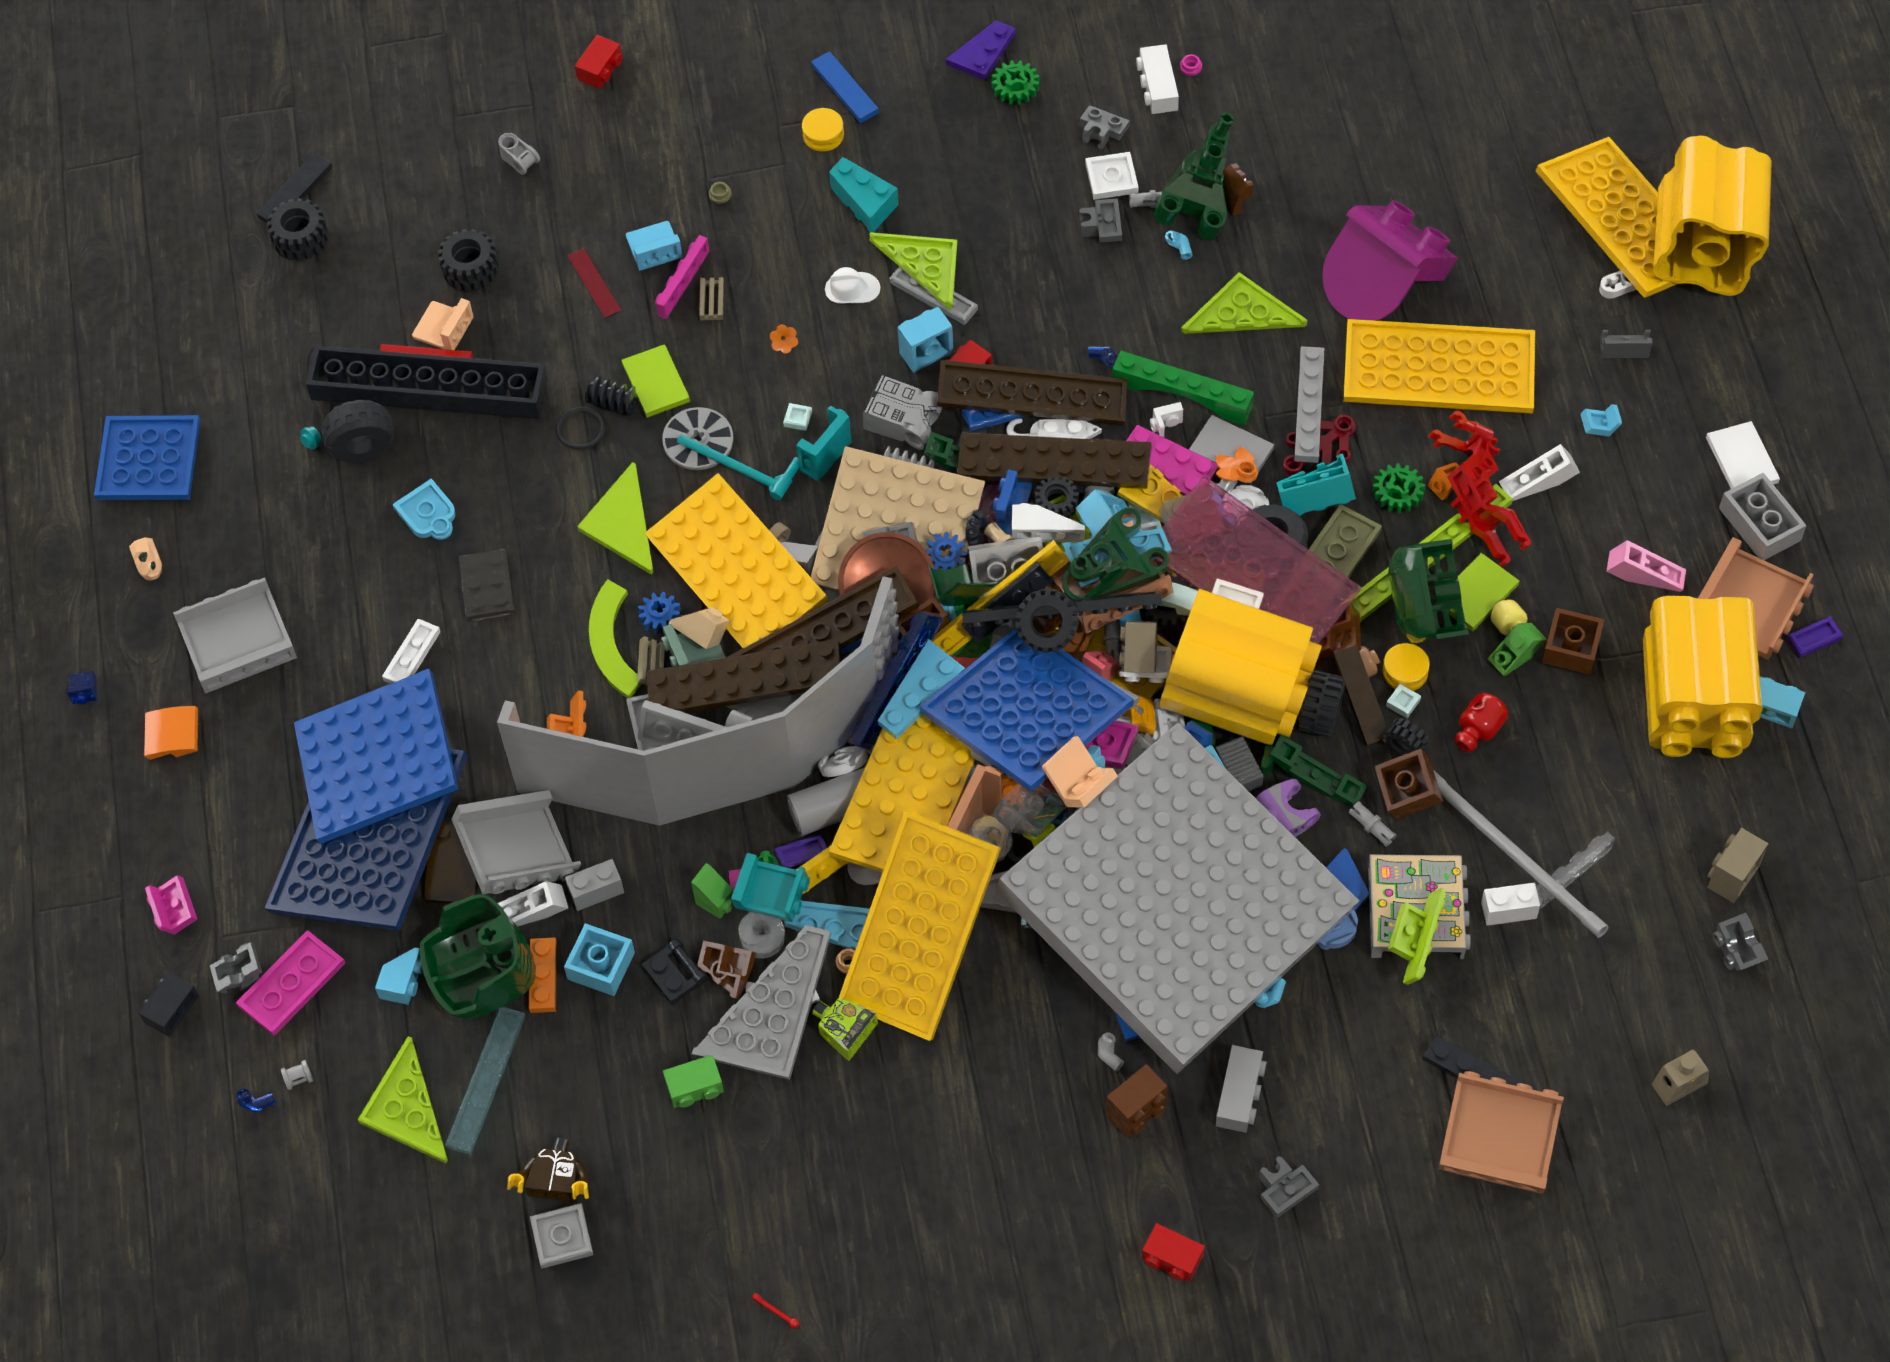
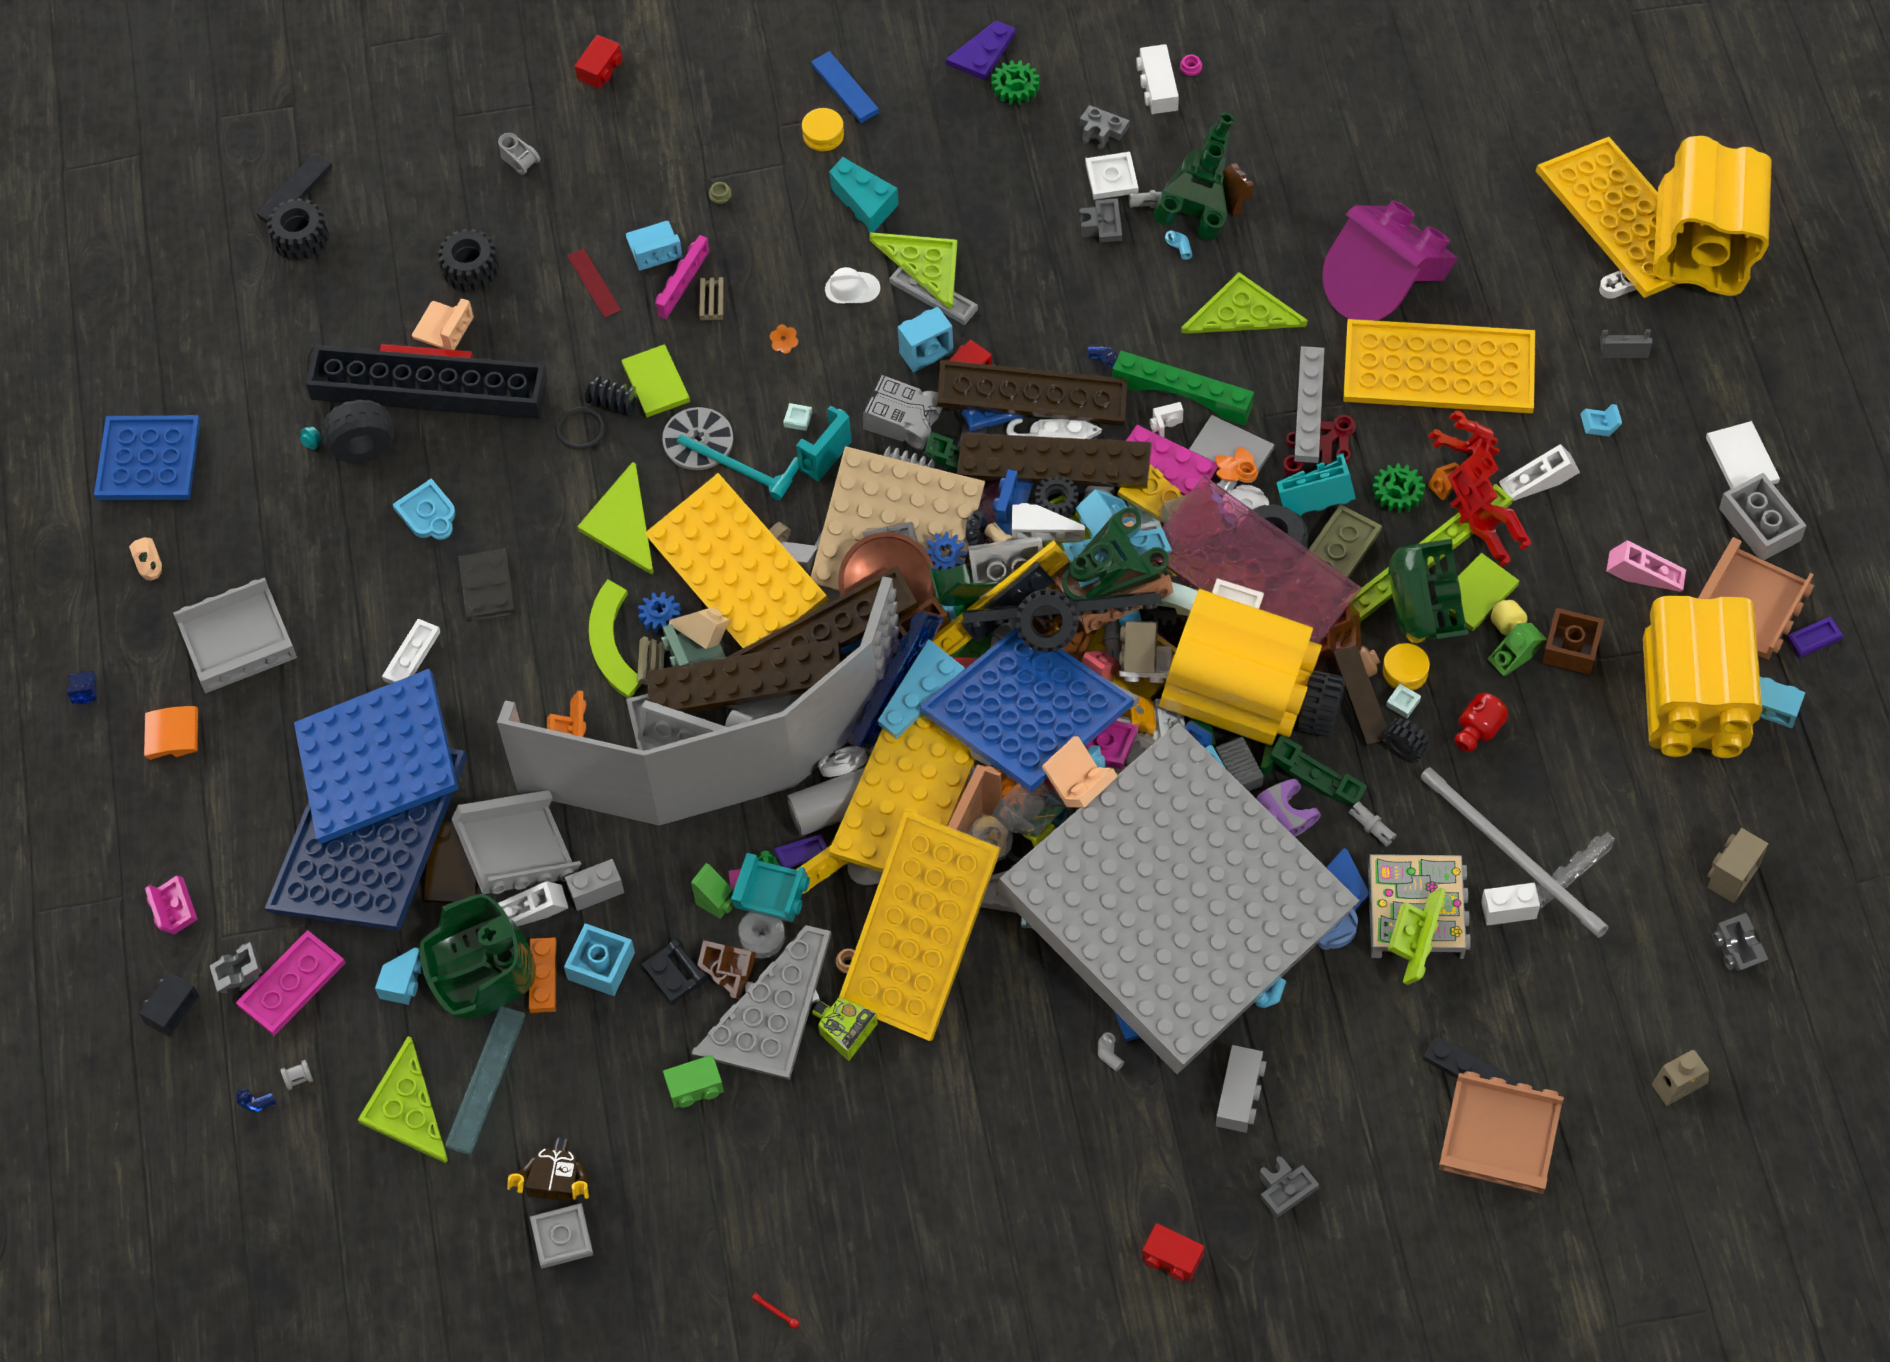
medium azure wing [784,901,870,950] -> none
reddish brown brick [1106,1064,1168,1138] -> none
reddish brown brick [1374,749,1443,819] -> none

